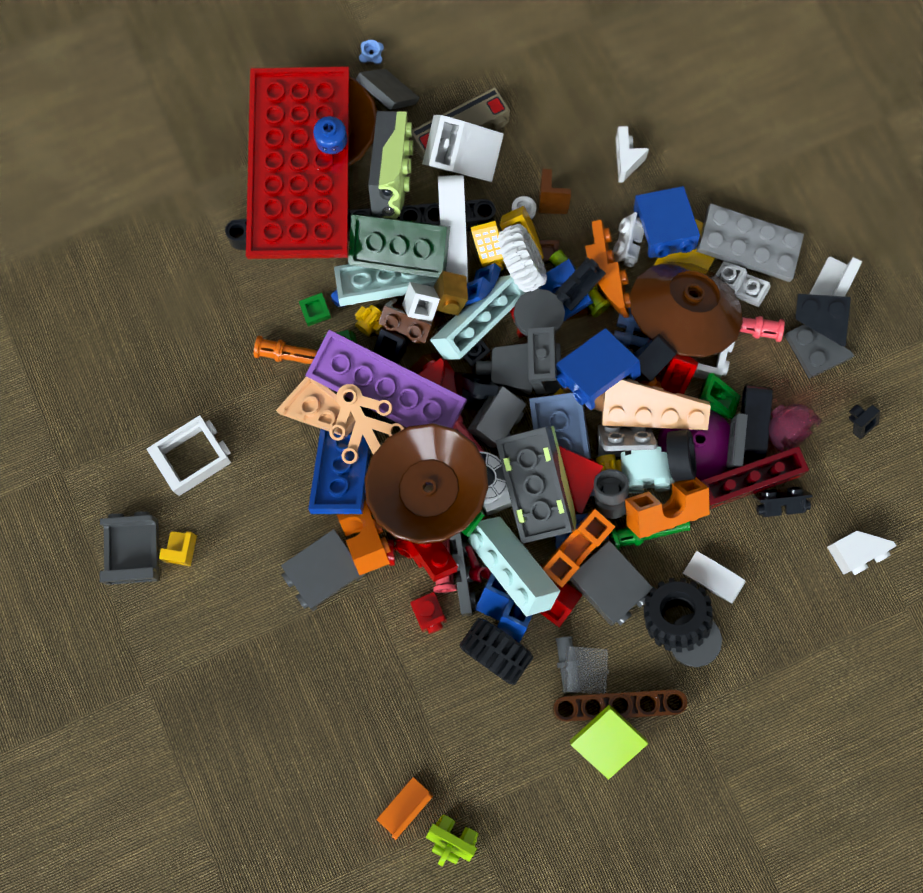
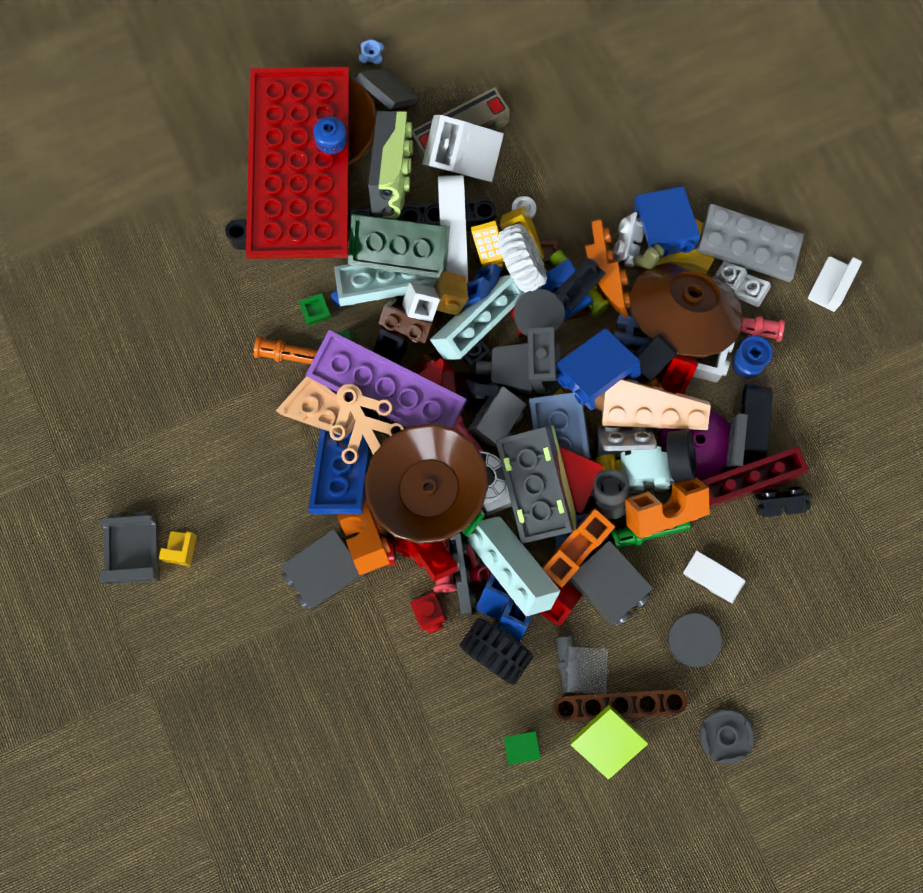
white window [147,415,231,496] -> none
yellow gear [355,305,385,336] -> none
orange panel [376,777,434,840] -> none
lime hips [426,814,478,867] -> none
reddish brown panel [538,169,571,214] -> none
white slope [615,126,649,182] -> none
black tyre [644,578,713,652] -> none
green slope [698,373,741,419] -> none
clear pink cylinder [768,403,822,453] -> none
dark grey wing [785,324,854,379] -> none
black wing [795,294,851,346] -> none
white slope [827,531,896,575] -> none
black tile [849,404,880,440] -> none
none -> green panel [504,731,541,765]
none -> olive arm [633,244,665,269]
none -> dark grey tile [699,709,754,764]
none -> blue wheel [732,336,773,379]

